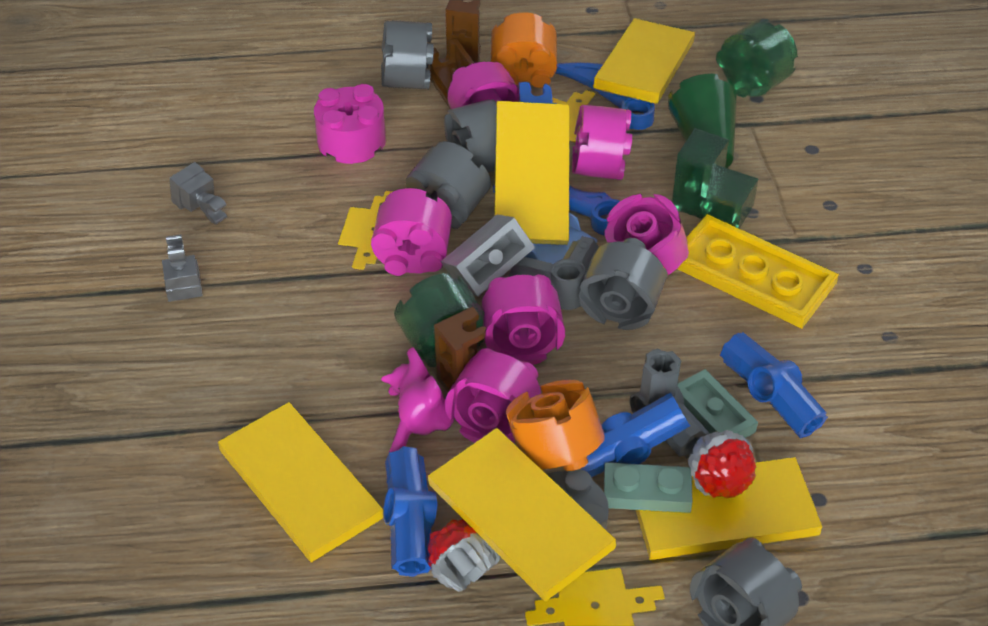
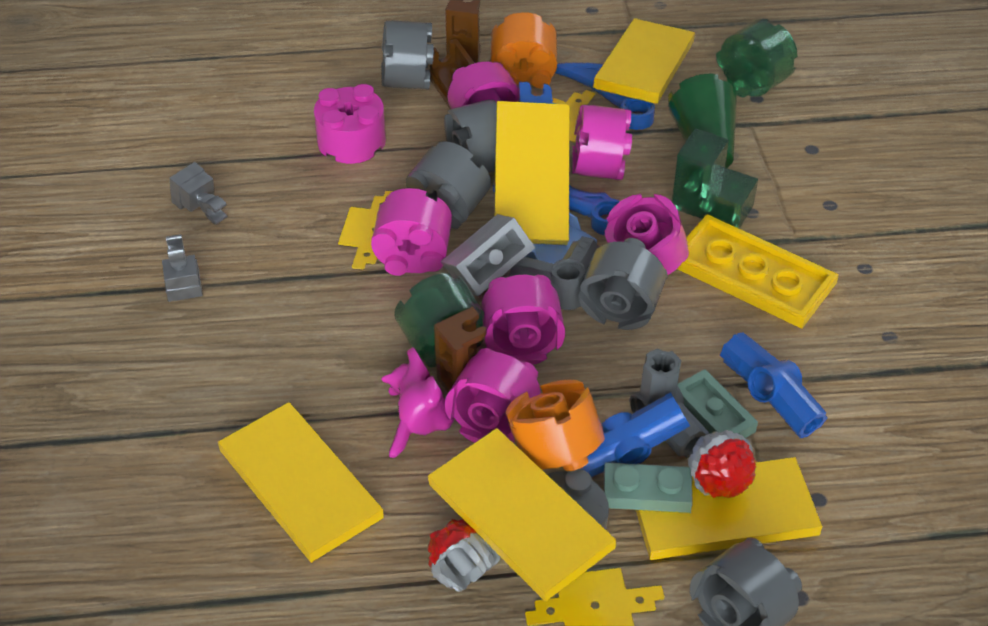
blue piece [383,446,437,577] -> none

